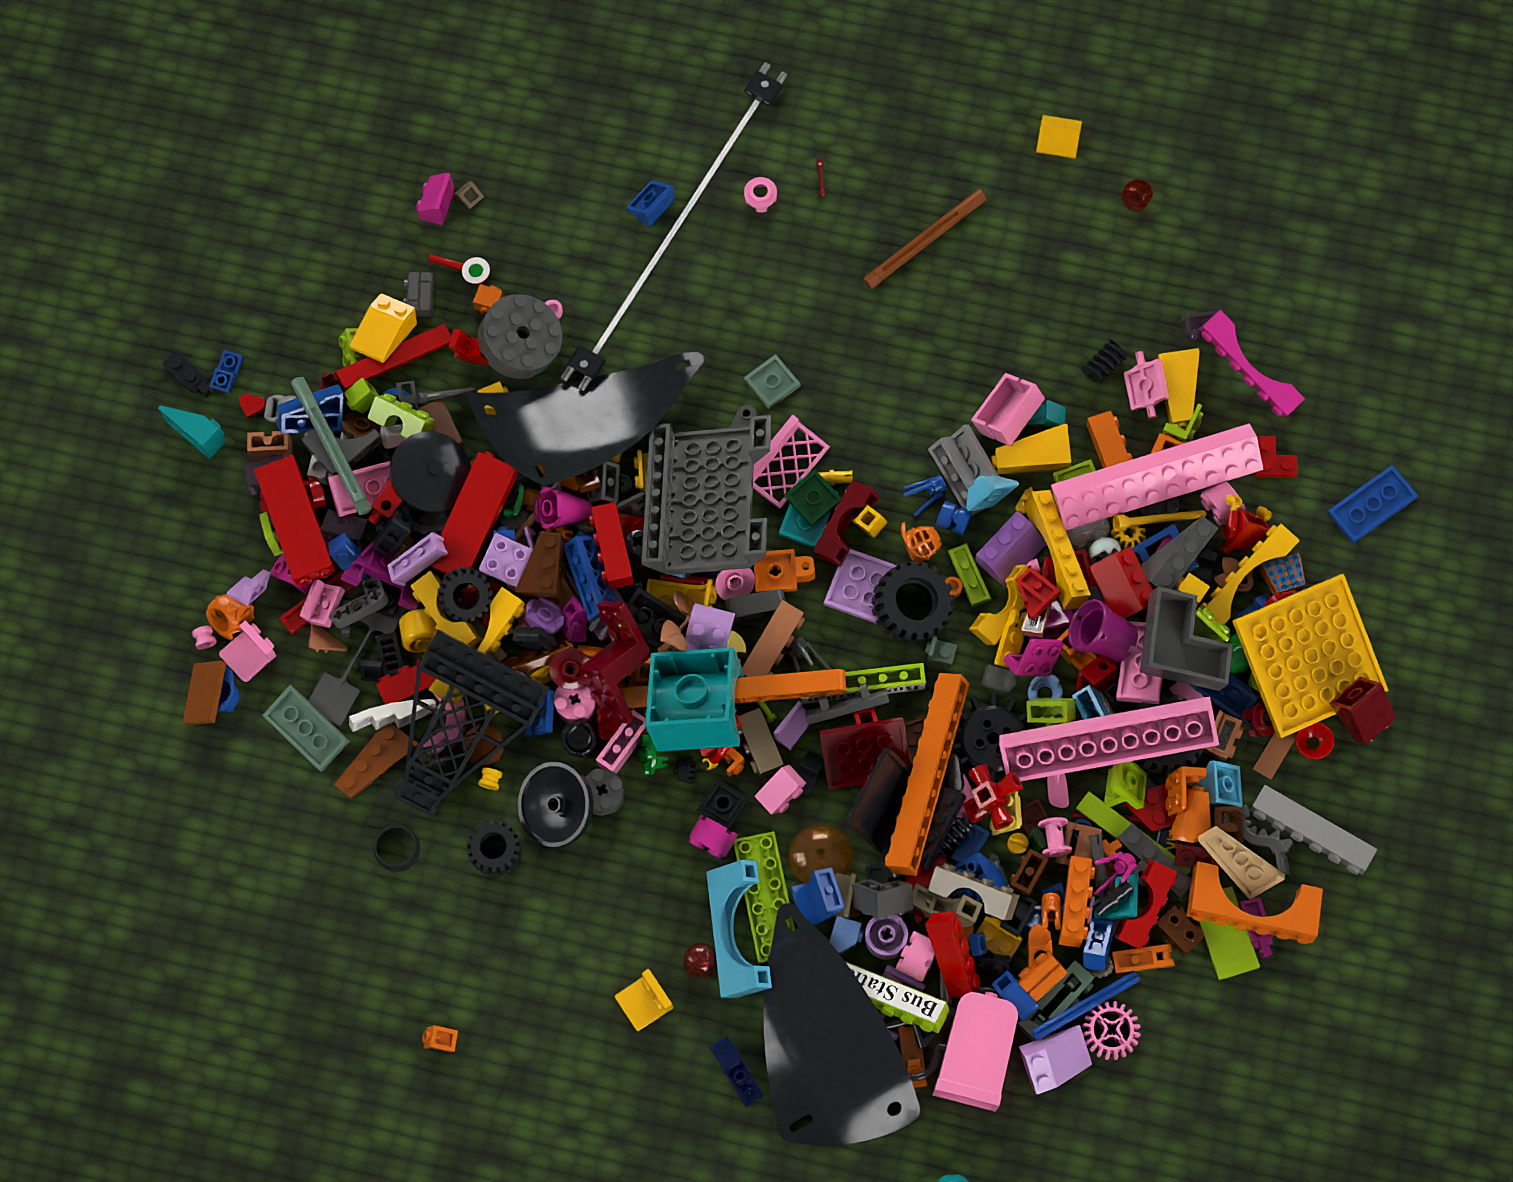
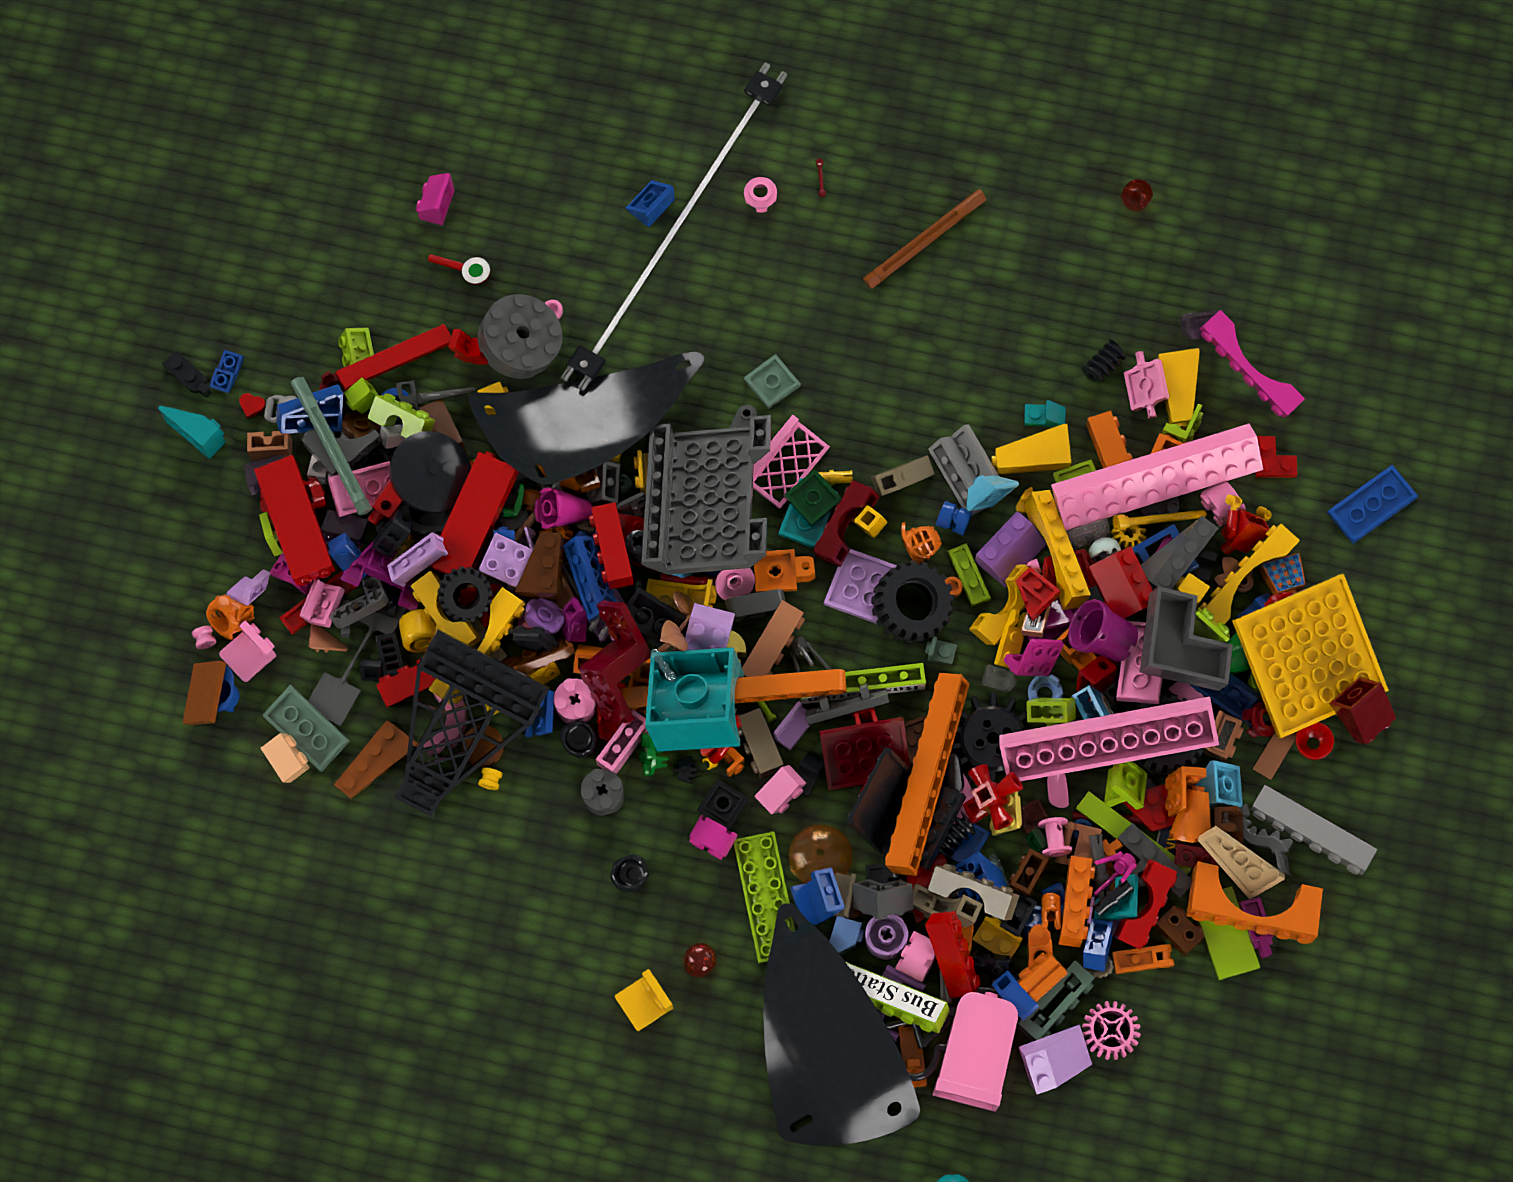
yellow slope [349,293,417,363] -> none
white slope [349,699,436,732] -> none
black tyre [374,825,420,872] -> none
dark grey brick [403,272,434,317] -> none
orange bracket [422,1025,458,1053] -> none
dark tan slope [454,181,484,209] -> none
black tyre [467,820,522,877] -> none
orange brick [473,284,504,315] -> none
black dish [518,762,594,847] -> none
dark red dish [550,648,589,690] -> none
medium azure arch [706,860,772,998] -> none
clear blue slope [709,1037,764,1108] -> none
blue plant [903,475,947,517] -> none
blue tile [969,932,987,956] -> none
bright pink piece [971,373,1045,446] -> none
yellow tile [1007,833,1029,855] -> none
blue axle [1031,971,1140,1040] -> none
yellow slope [1036,115,1082,159] -> none
none -> light nougat brick [261,733,309,783]
none -> black hair [610,854,649,892]
none -> clear light blue piece [651,649,676,682]
none -> dark tan slope [871,455,934,496]

